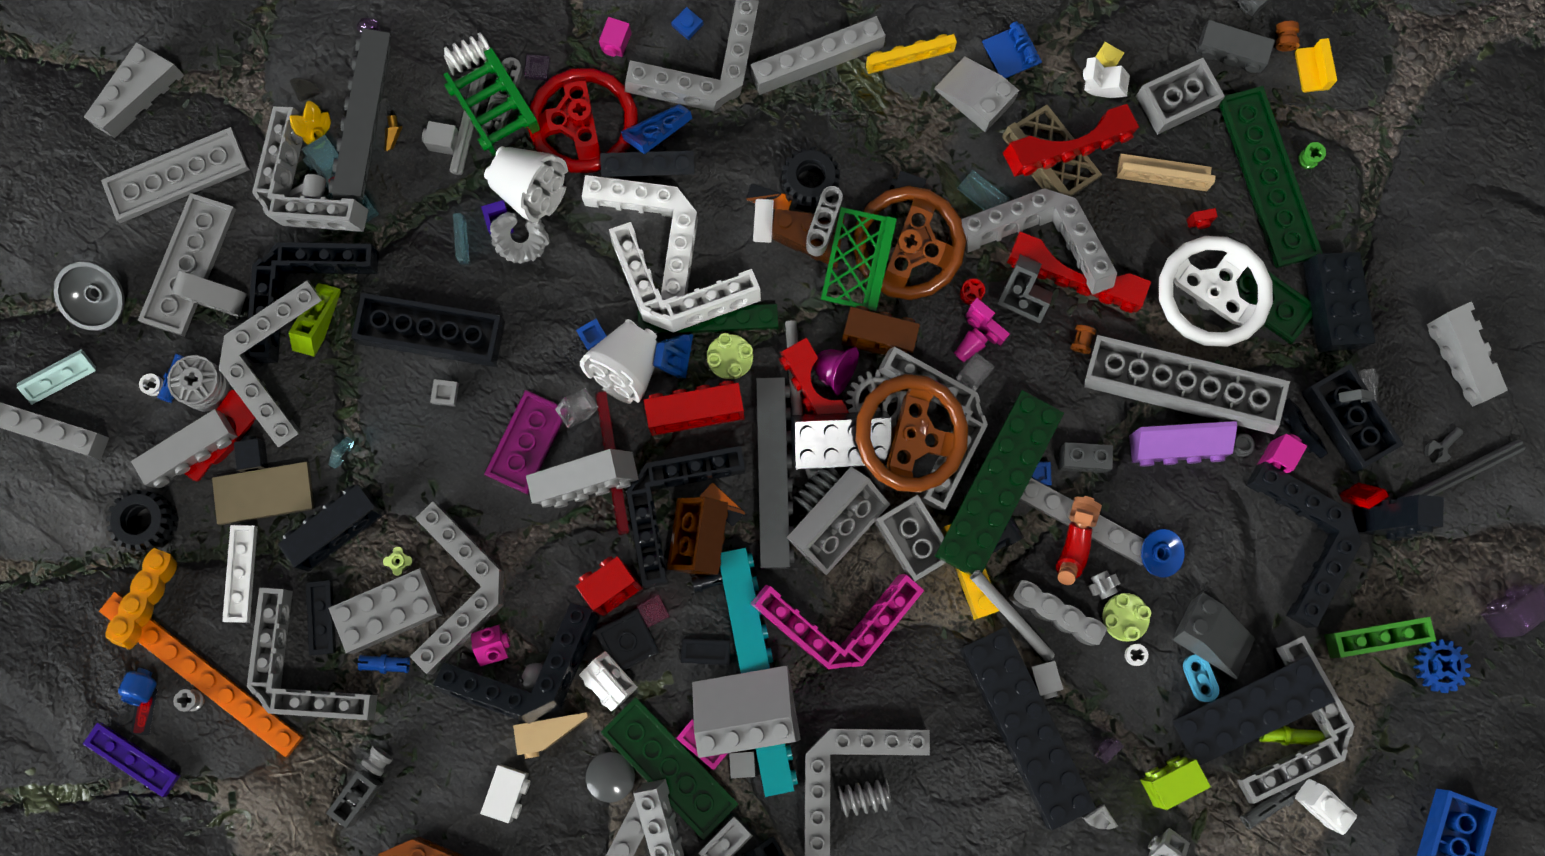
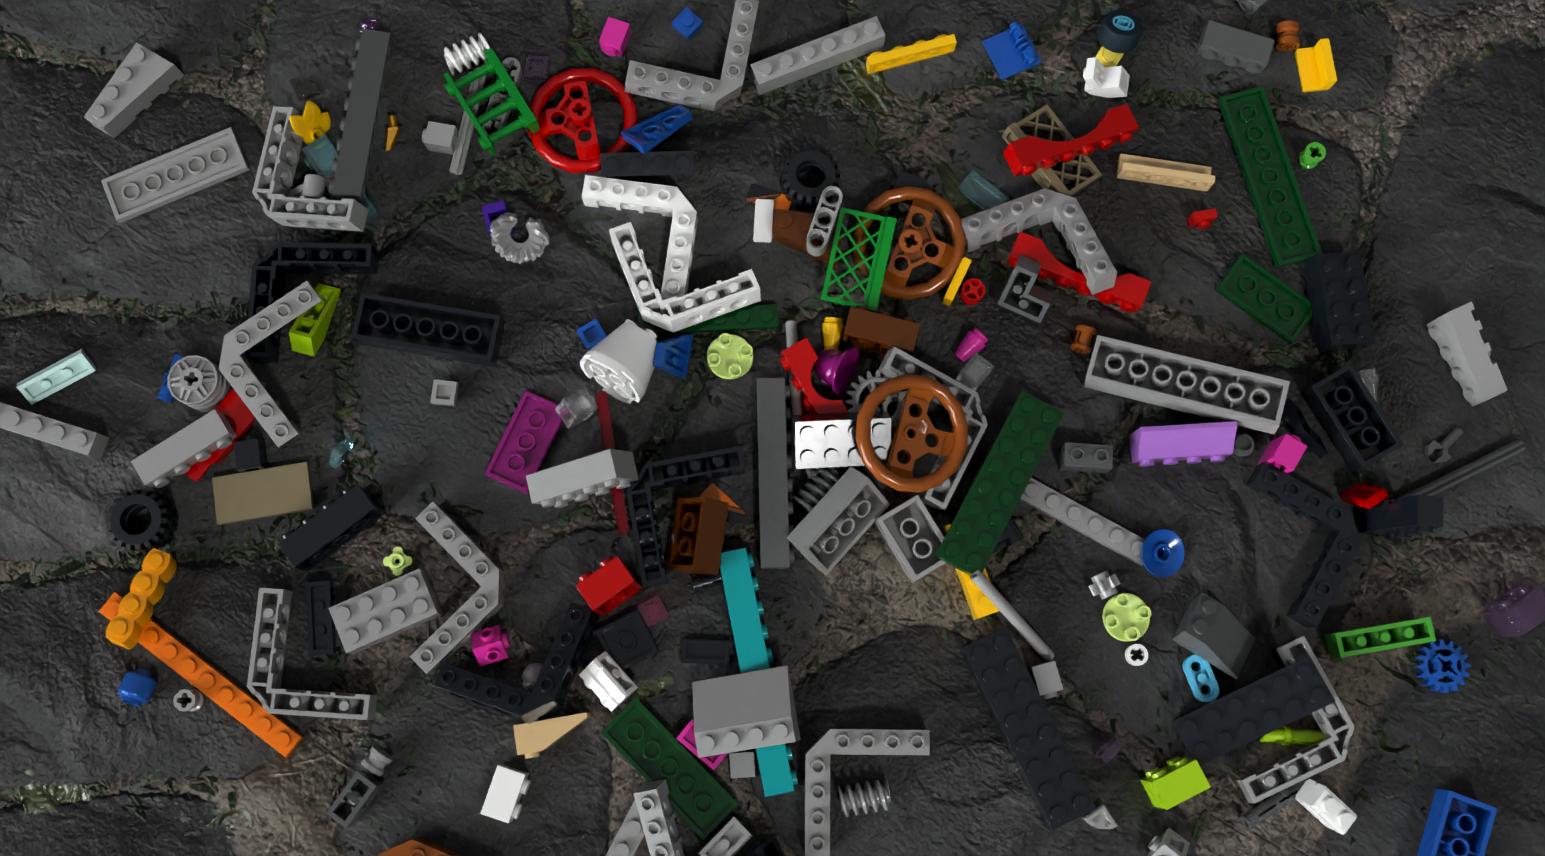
dark grey dish [54,261,125,330] -> none
dark purple plate [83,722,181,797] -> none
sticker [131,688,157,735] -> none
light grey plate [138,193,236,337] -> none
white bush [139,373,164,396] -> none
light grey beam [171,271,247,317] -> none
white plate [222,525,258,623] -> none
blue pin [358,654,410,674] -> none
clear light blue tile [453,213,469,265] -> none
white cone [484,146,568,223] -> none
dark grey dish [586,752,635,803] -> none
red brick [644,381,744,436] -> none
dark pink brick [750,574,924,669] -> none
light grey slope [935,56,1019,132] -> none
dark pink plate [965,298,1010,346] -> none
light grey brick [1009,580,1107,646] -> none
blue tile [1031,462,1052,486] -> none
piece [1056,496,1102,585] -> none
light grey brick [1136,58,1225,135] -> none
white piece [1159,236,1273,347] -> none
dark grey tile [1338,389,1374,403] -> none
none -> yellow cone [822,317,845,350]
none -> yellow tile [942,257,972,307]
none -> black wheel [1098,11,1143,53]

